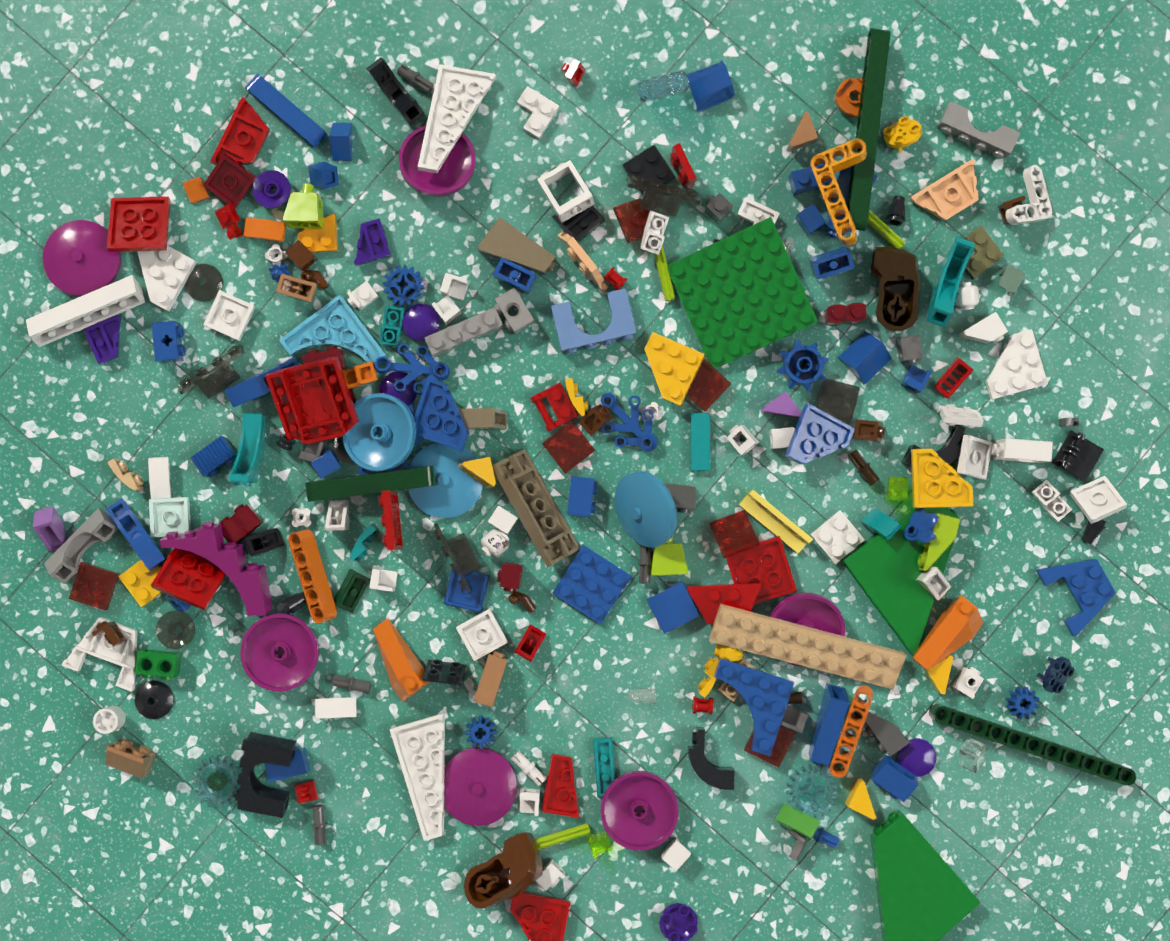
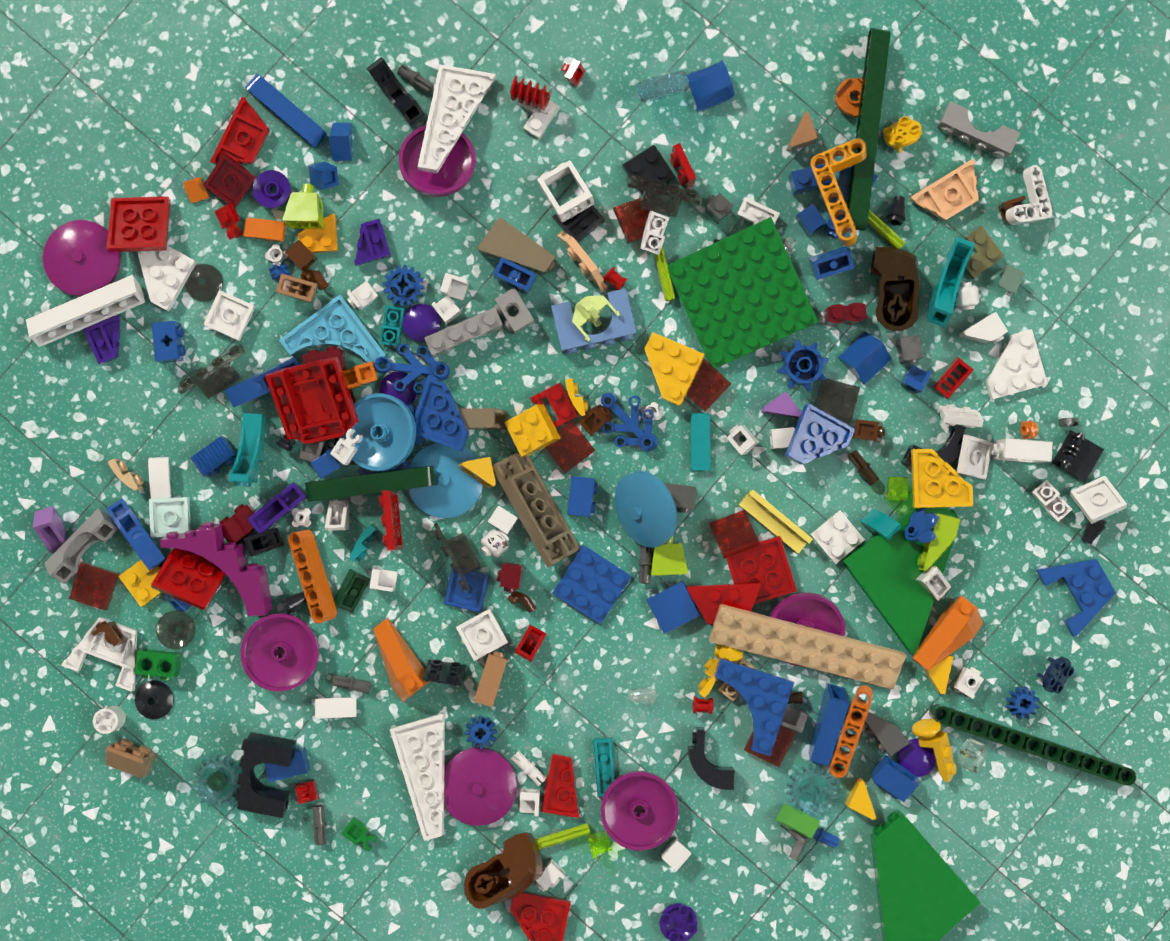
none -> dark purple slope [247,482,307,534]
none -> white plate [330,429,363,465]
none -> green plate [341,817,378,851]
none -> yellow brick [504,404,561,457]
none -> red piece [510,76,552,111]
none -> yellowish green piece [572,295,620,342]
none -> yellow piece [912,718,957,782]
none -> orange plate [1020,420,1038,440]

